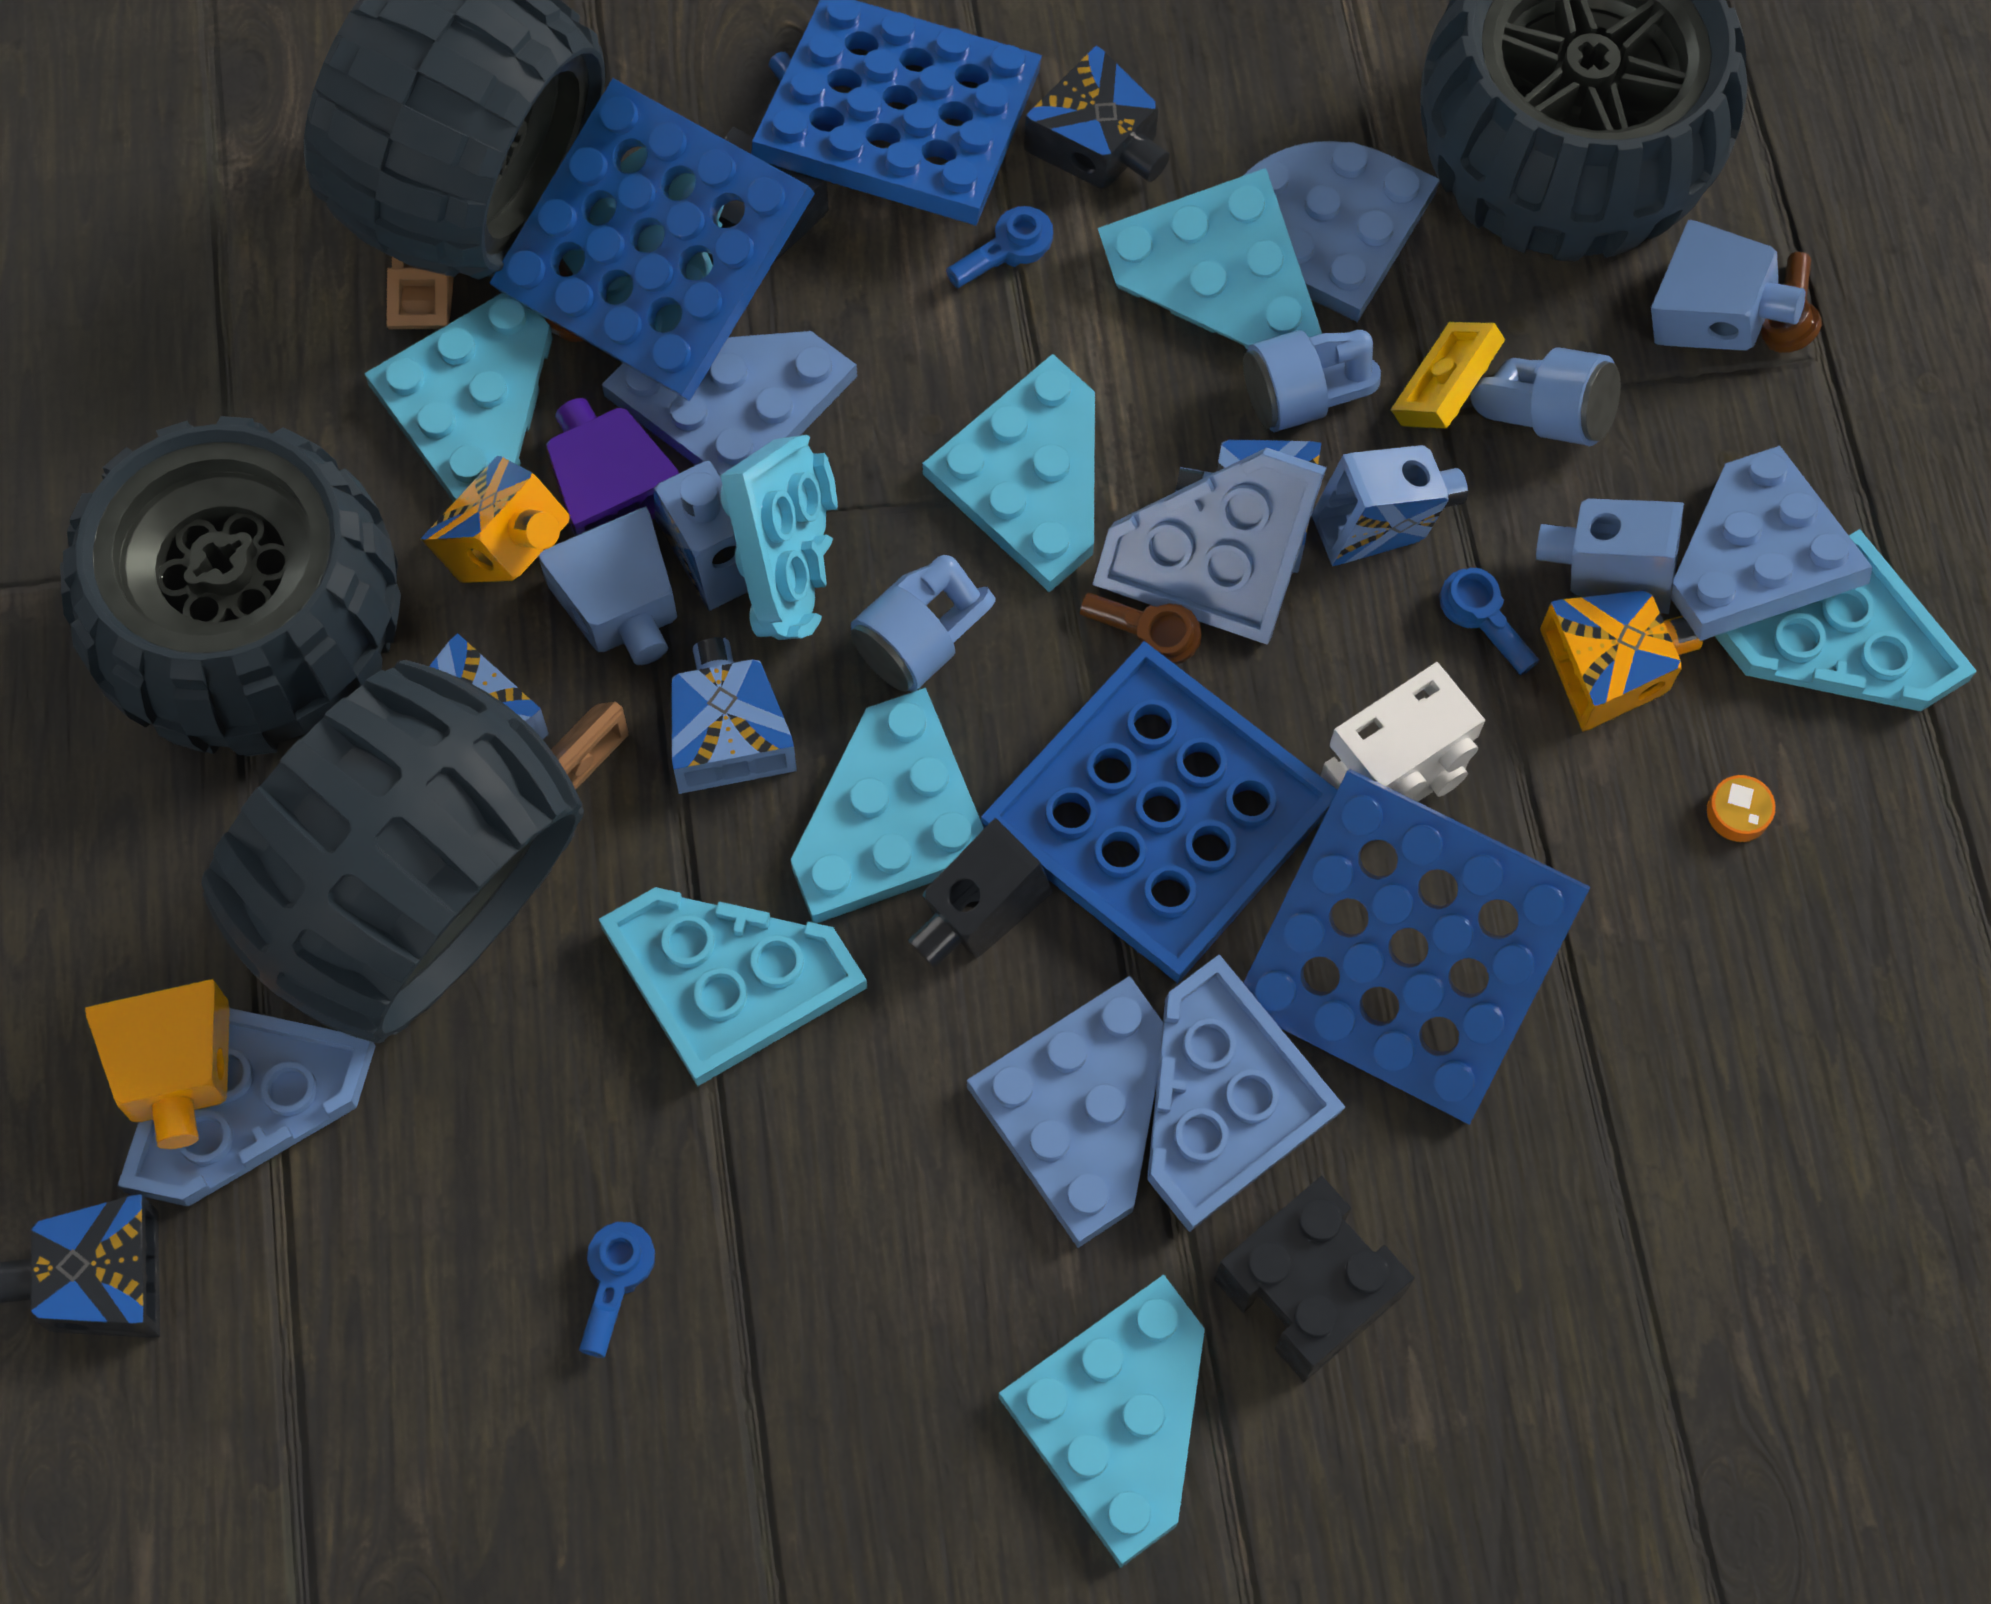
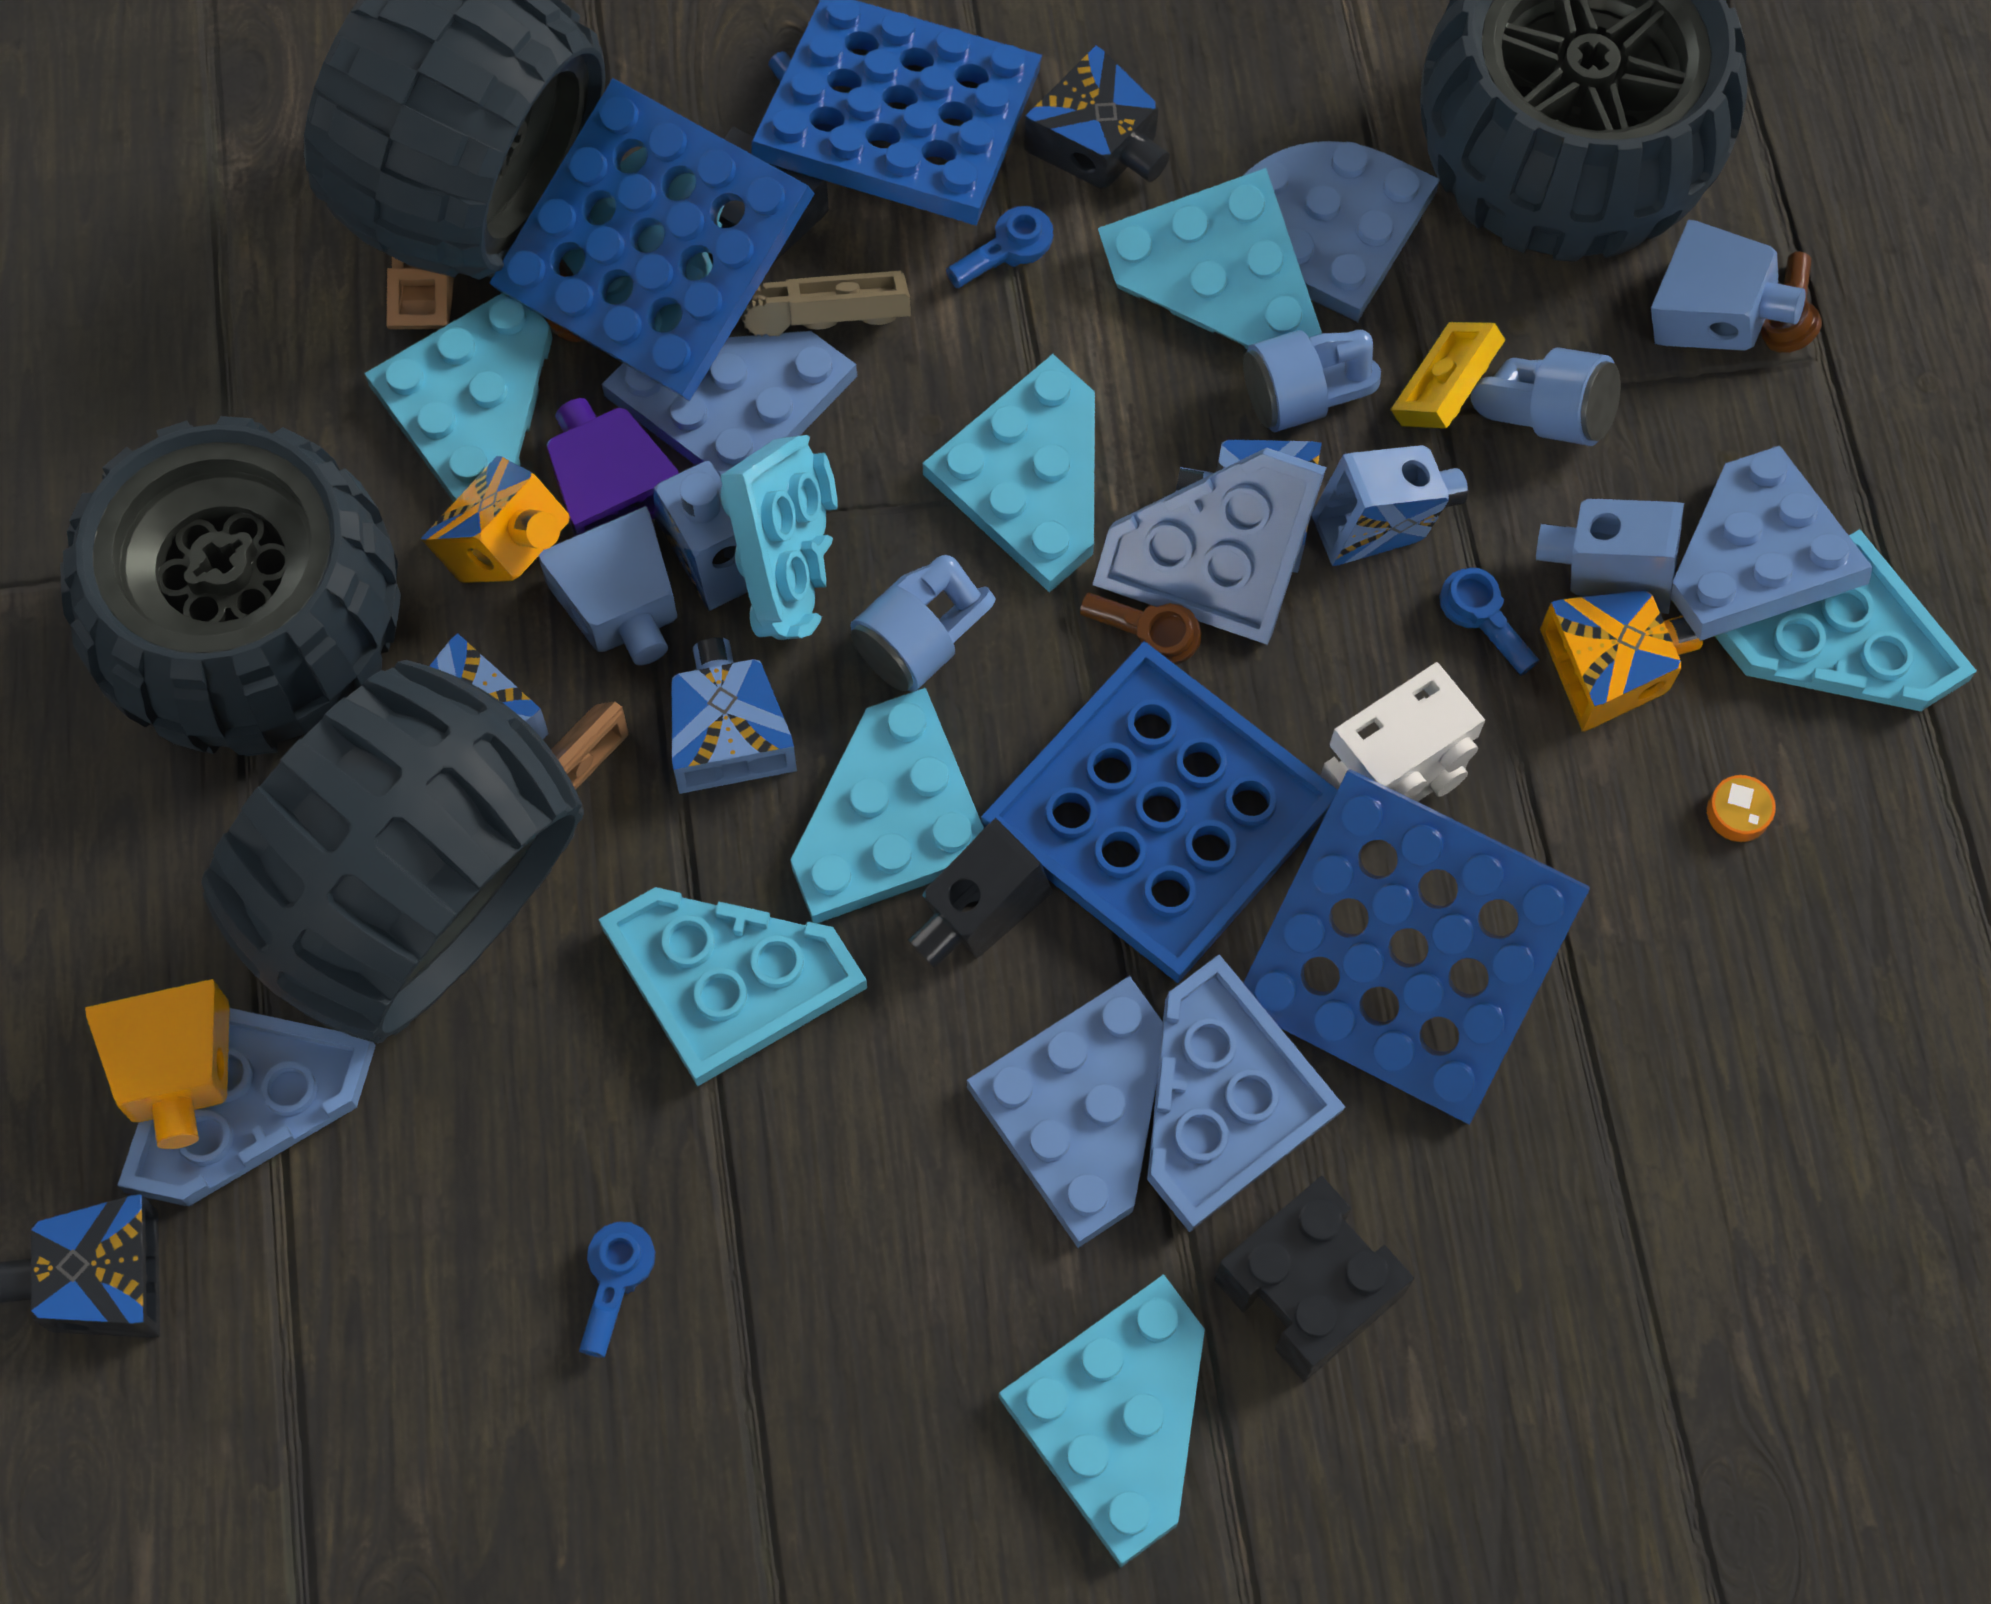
none -> dark tan hinge [742,271,911,337]

